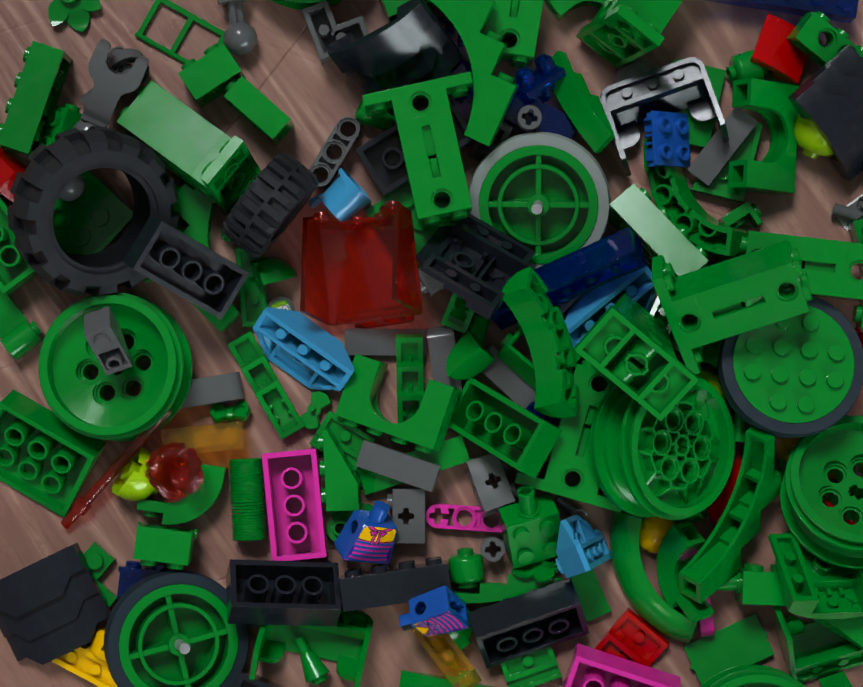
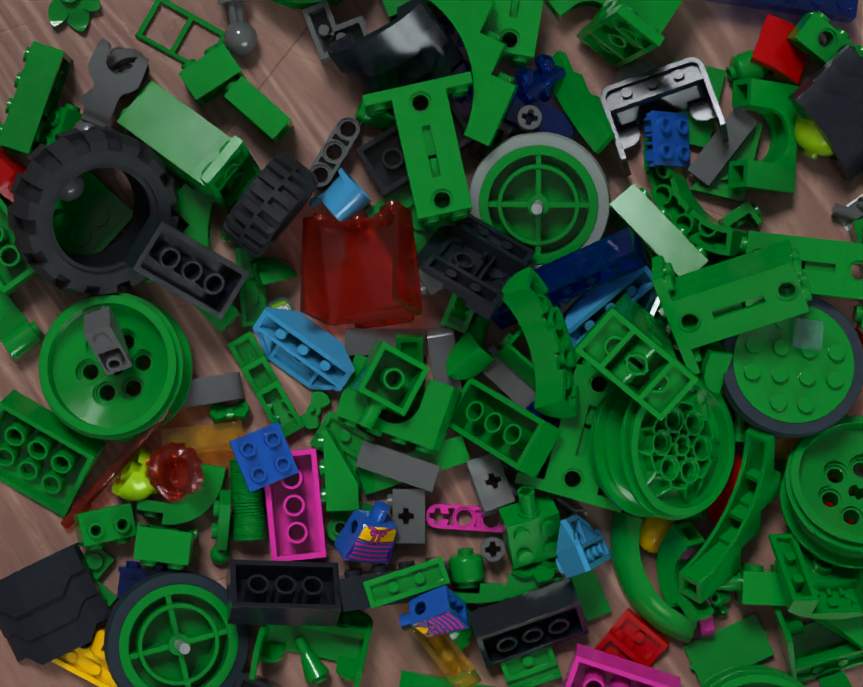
none -> green brick [73,503,137,551]
none -> green plate [210,490,231,565]
none -> blue hinge [229,422,299,493]
none -> green brick [351,341,430,431]
none -> green plate [363,556,450,609]
none -> green brick [701,342,733,394]
none -> green arm [708,590,730,616]
none -> clear light blue tile [792,318,824,351]

